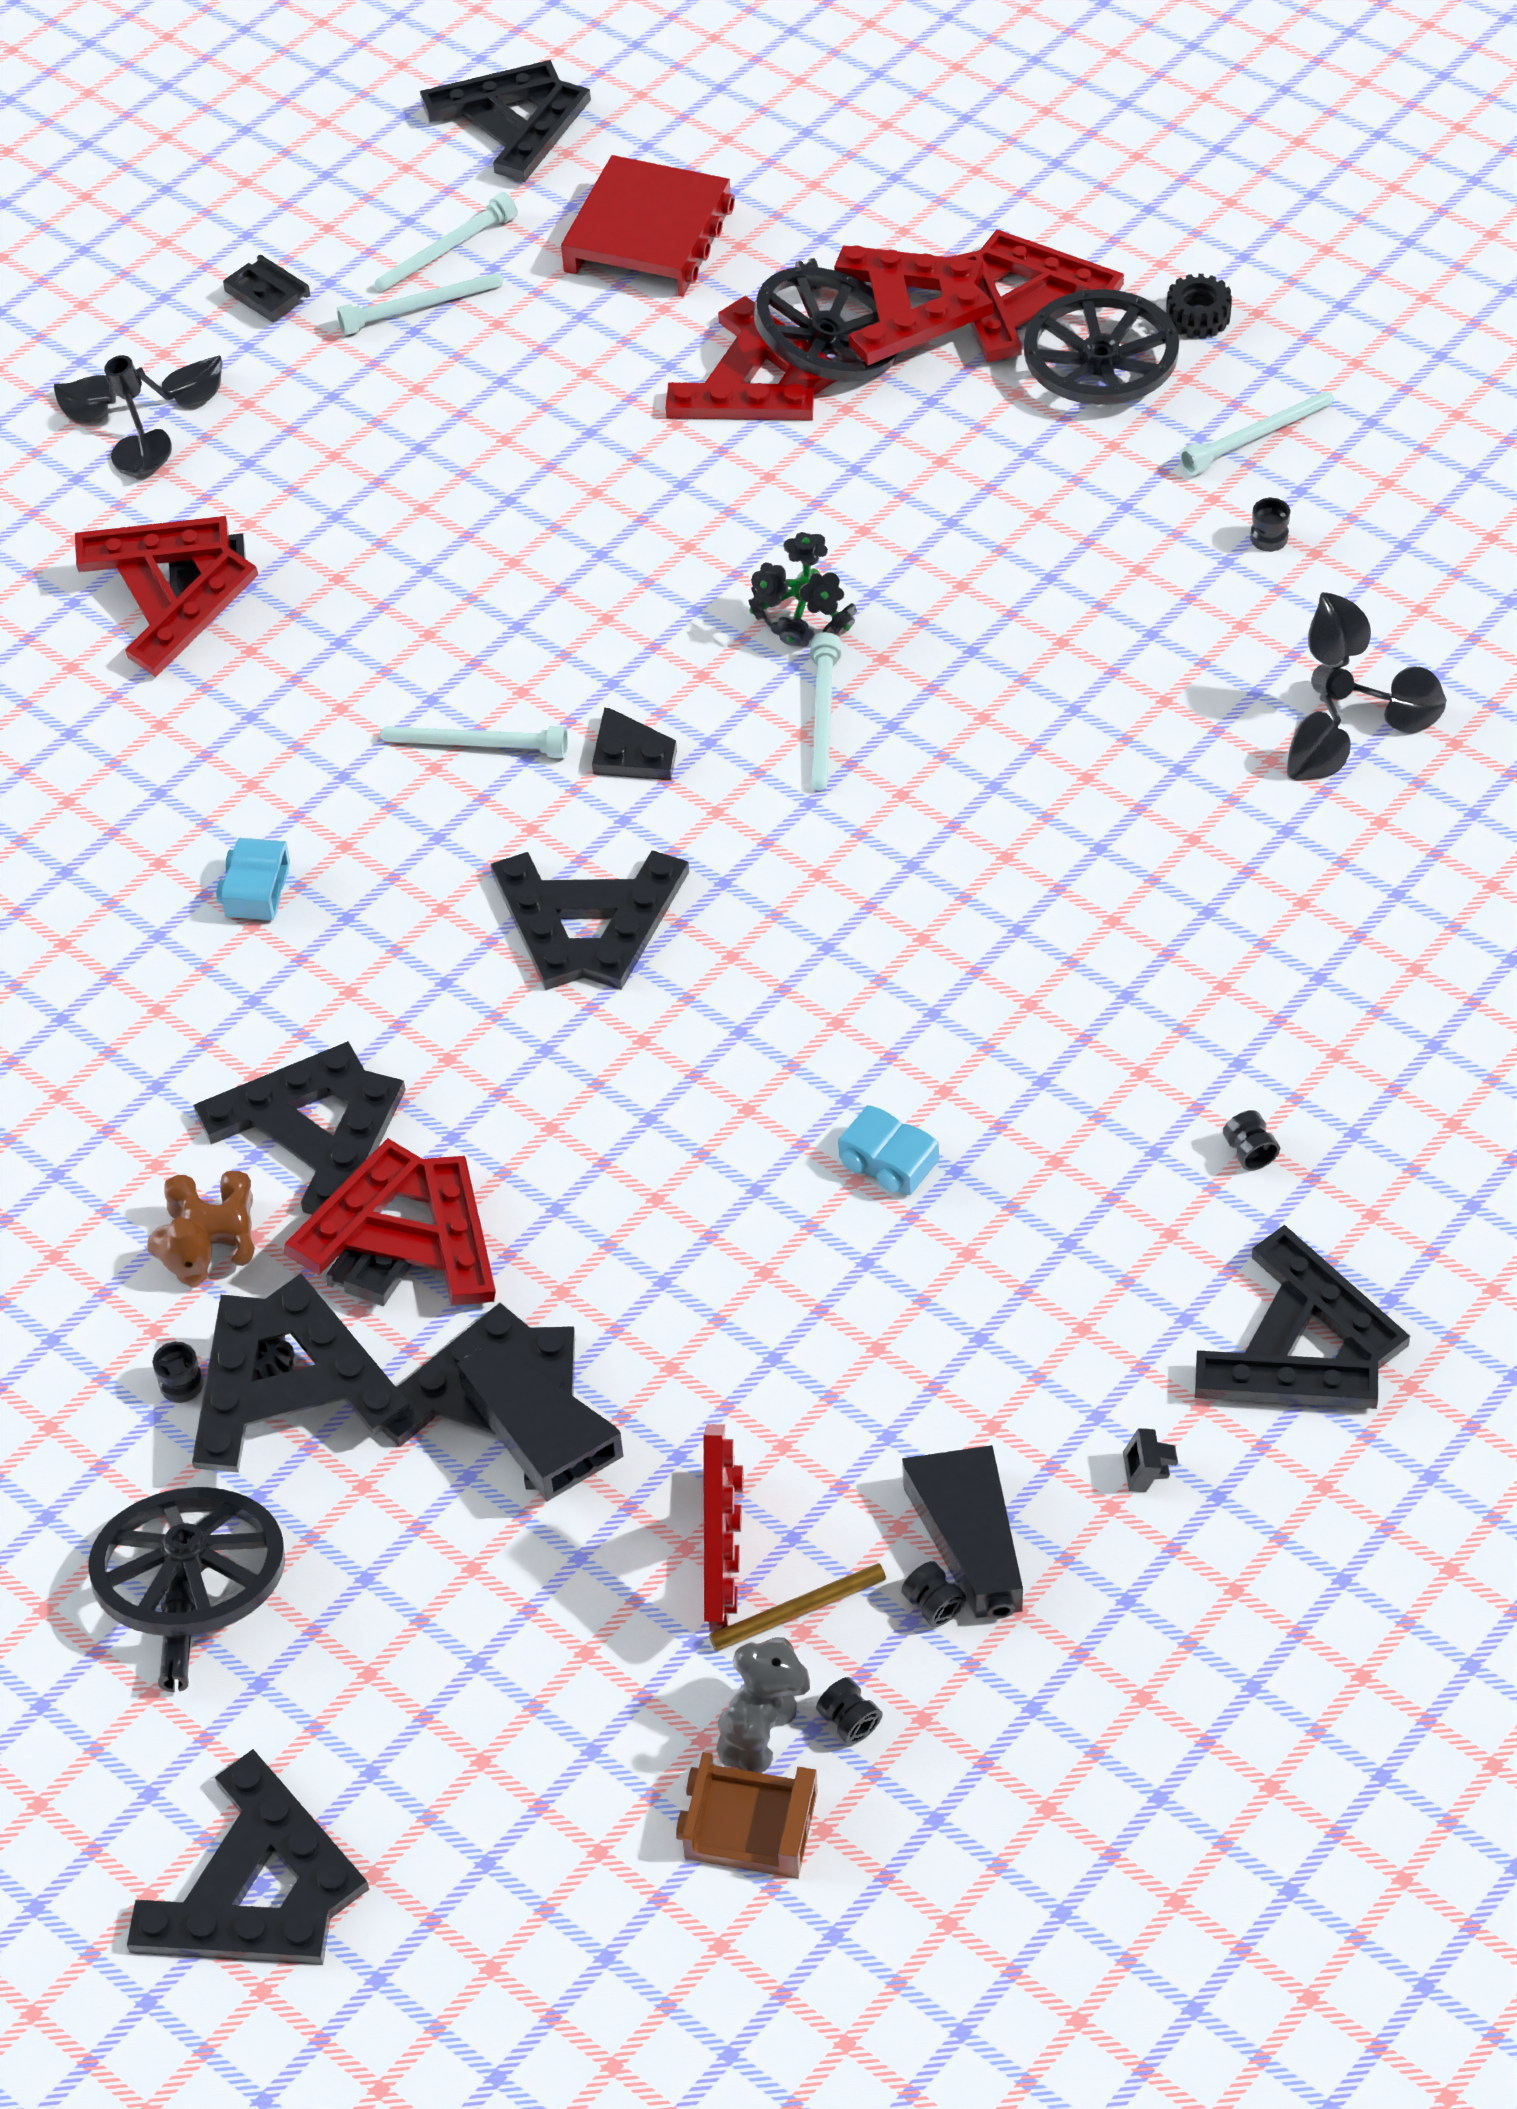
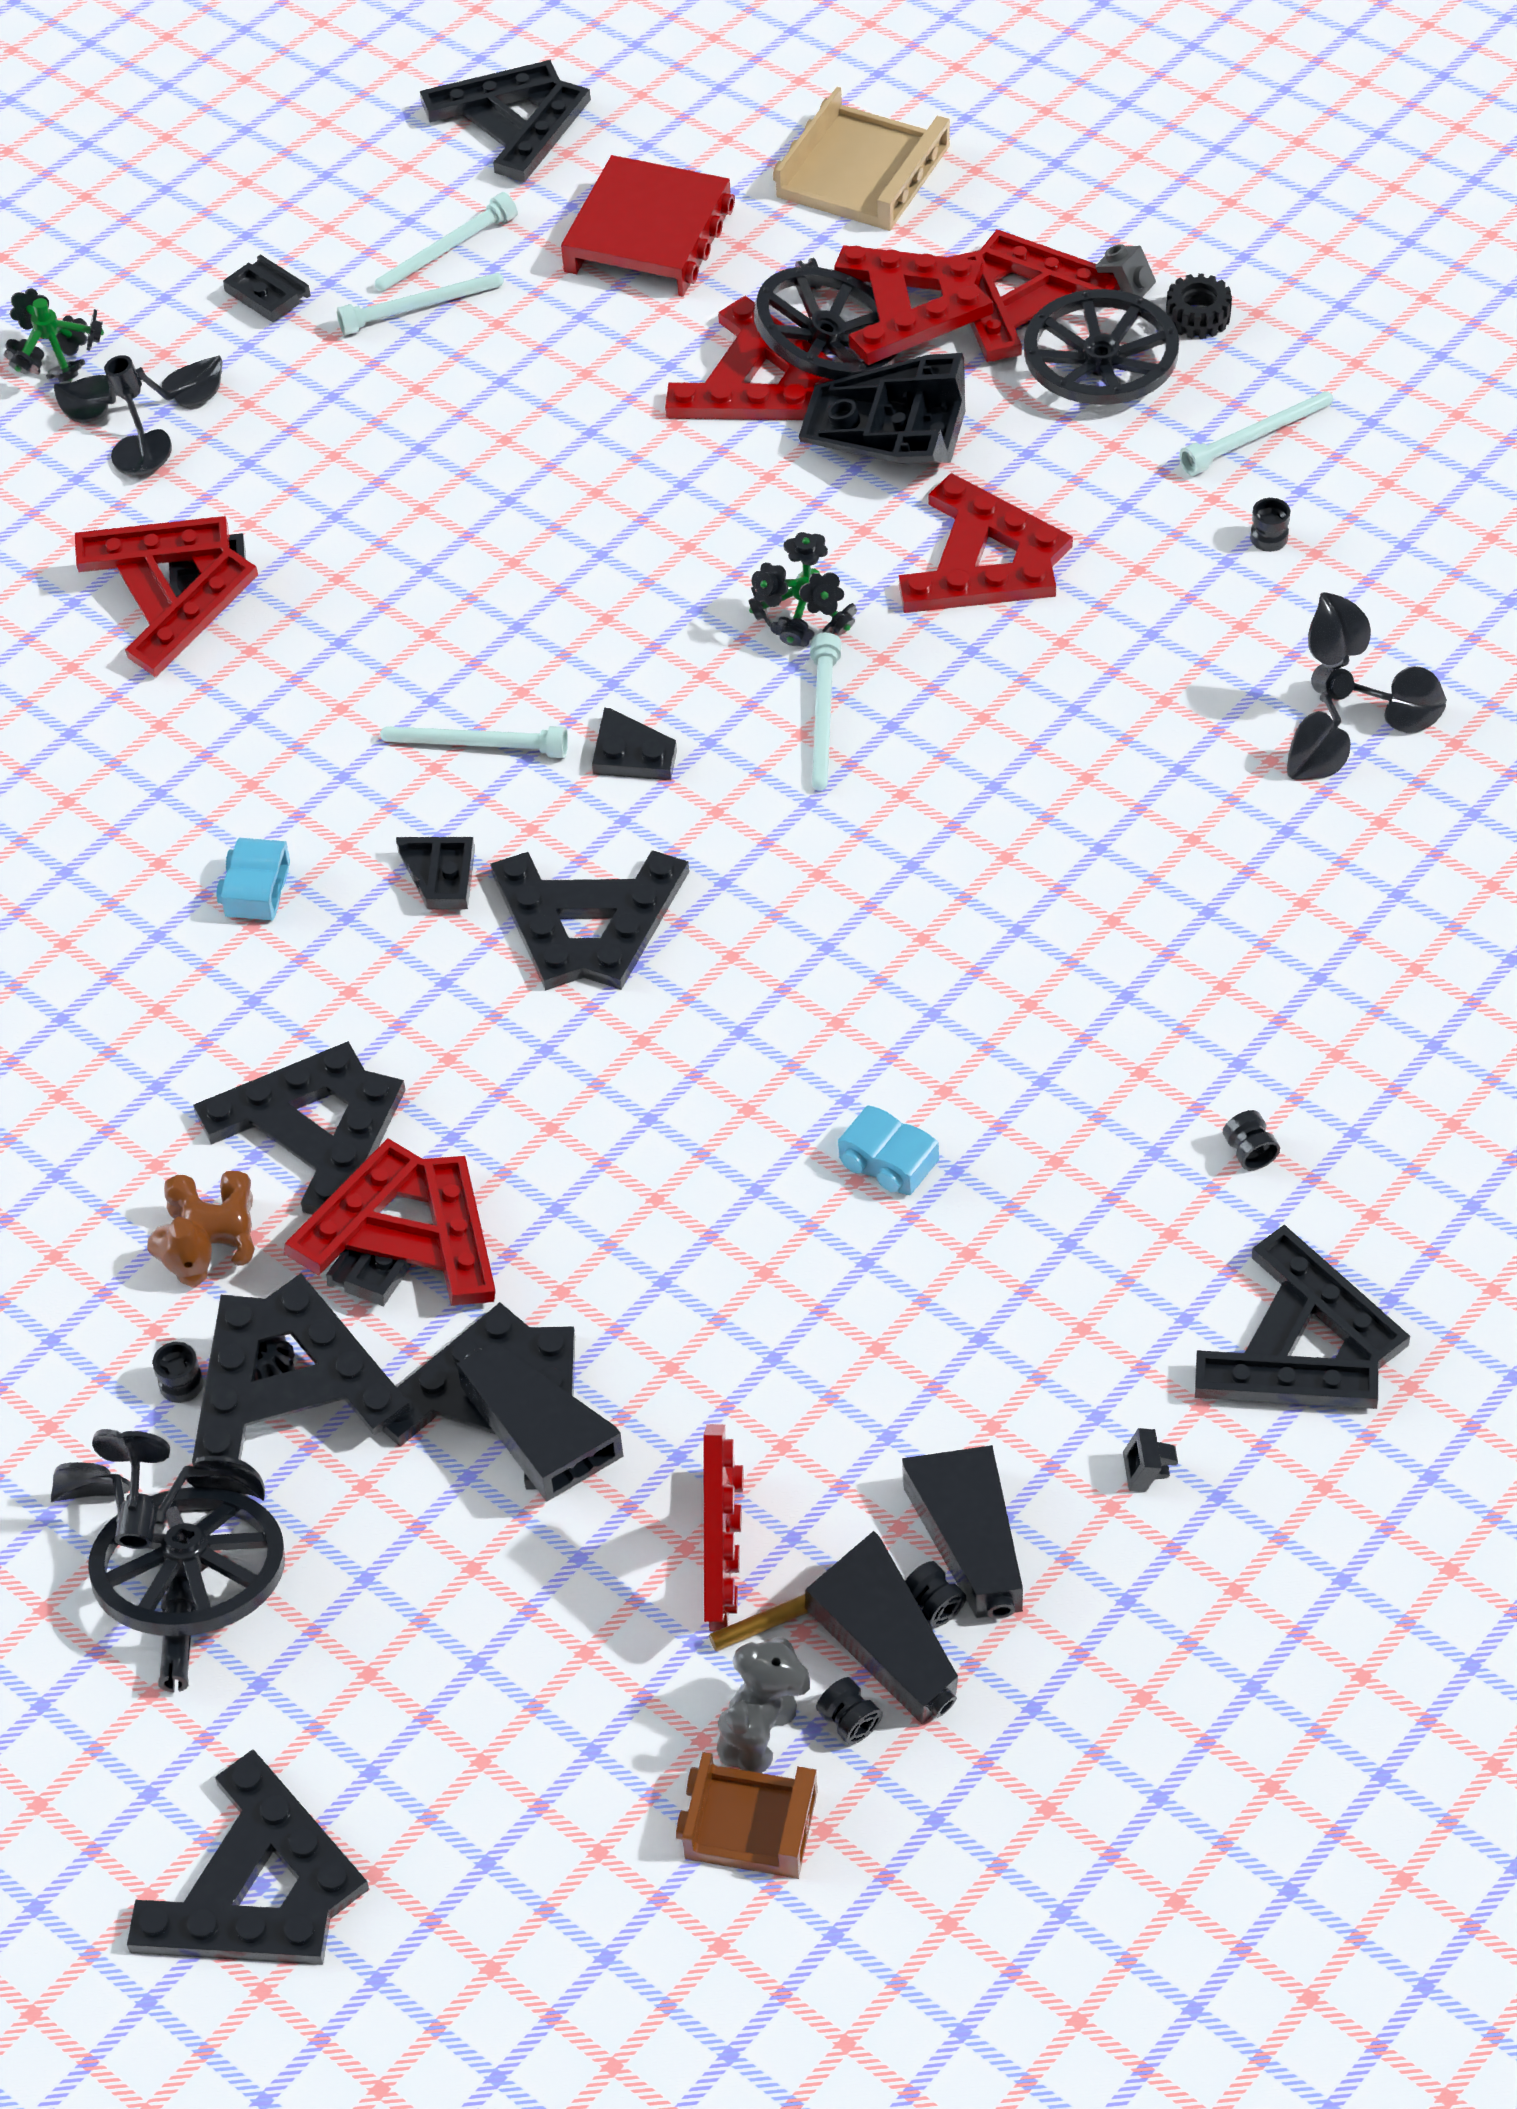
none -> black plant [3,288,104,382]
none -> black plant [50,1429,265,1549]
none -> black wing [396,837,475,909]
none -> tan panel [773,86,950,231]
none -> black wedge [798,353,966,464]
none -> black slope [805,1530,958,1724]
none -> red plate [898,473,1073,613]
none -> dark grey bracket [1095,244,1156,297]

